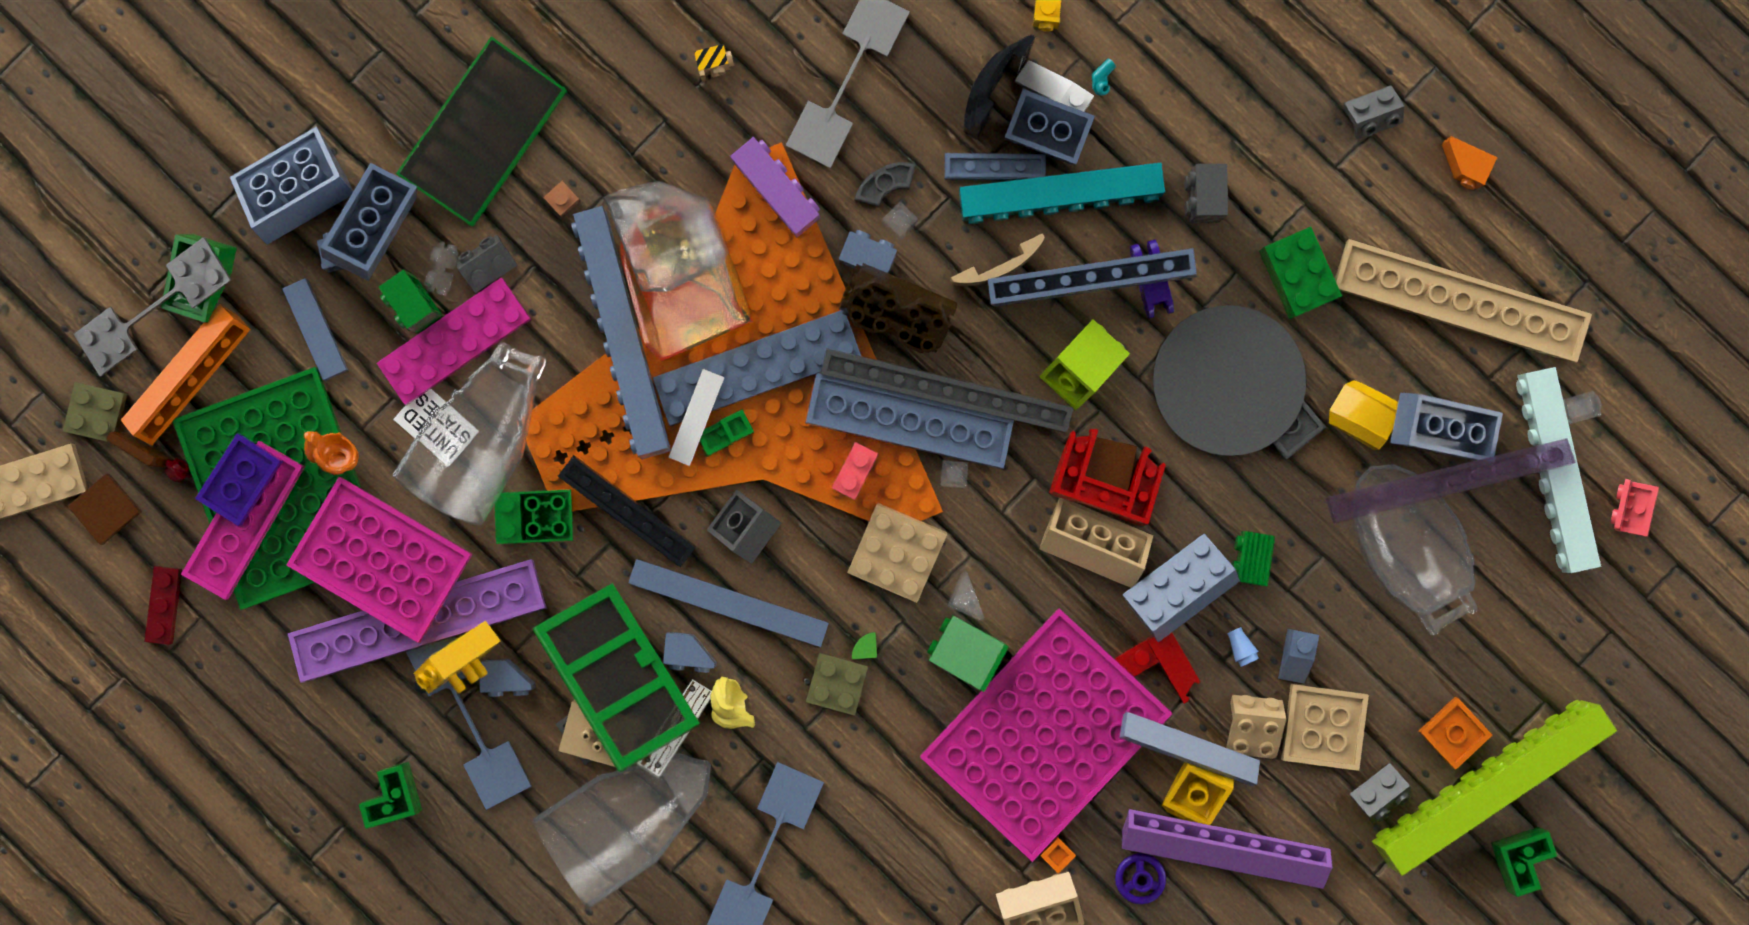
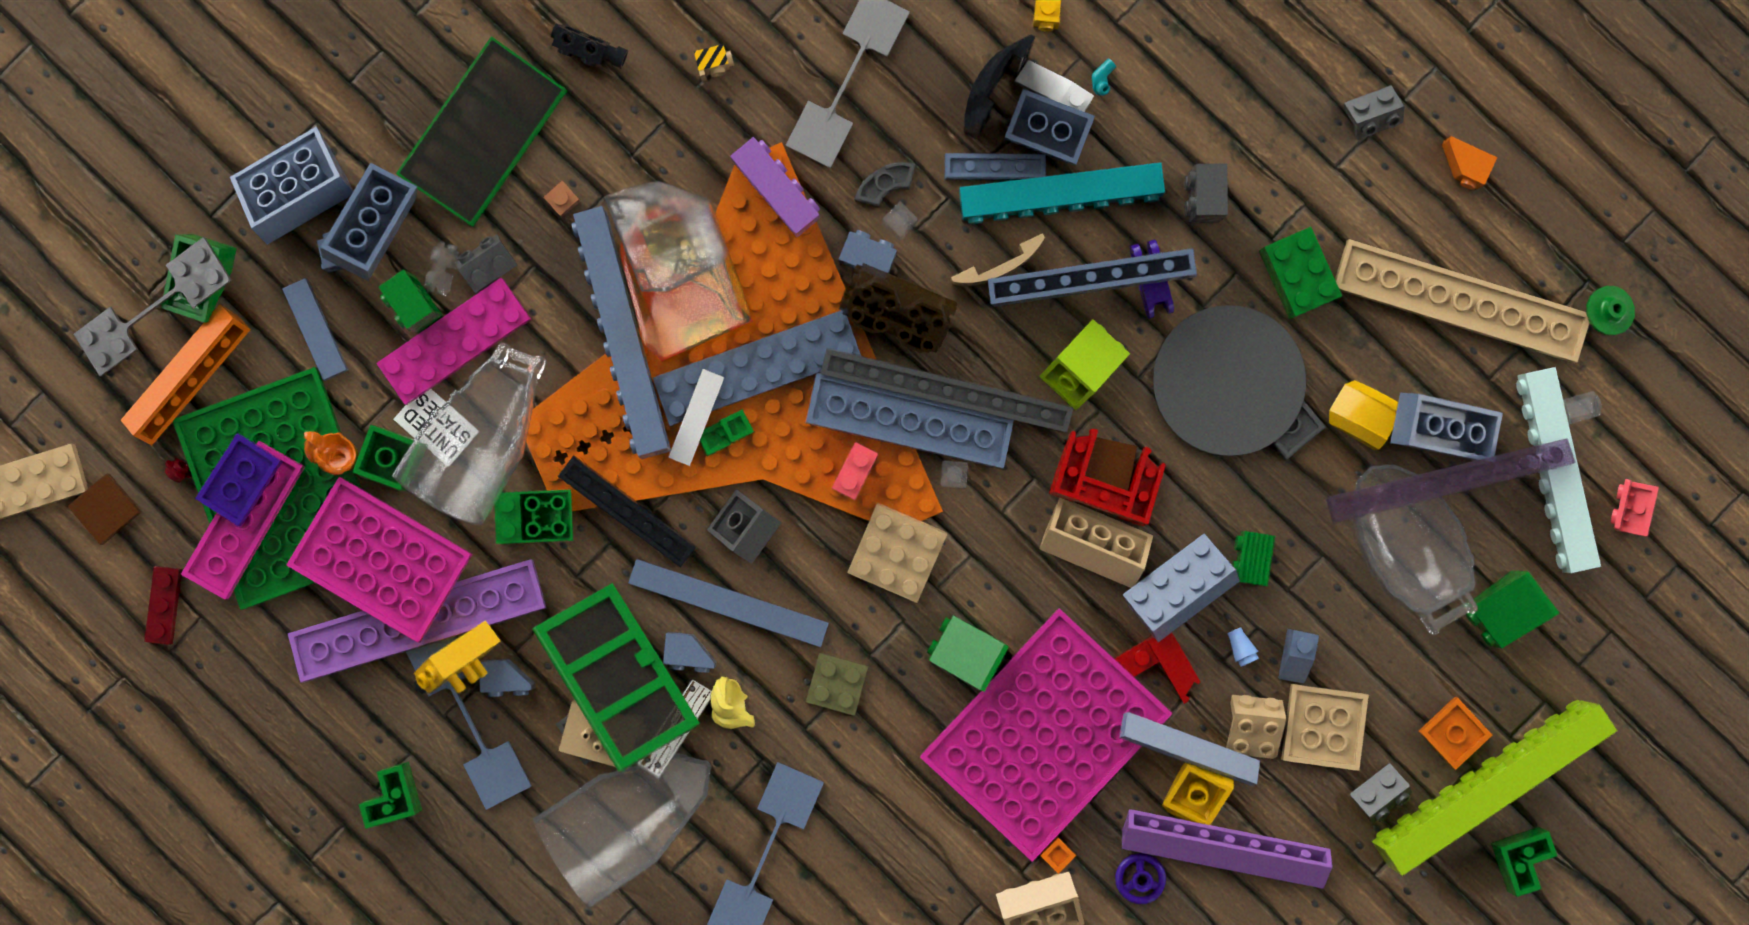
olive plate [63,382,127,442] -> none
reddish brown tile [106,431,173,468] -> none
bright green tile [852,632,877,659] -> none
clear slope [947,571,985,621] -> none
none -> green brick [352,424,425,491]
none -> black brick [551,23,628,69]
none -> green slope [1463,570,1559,649]
none -> green piece [1586,286,1635,336]

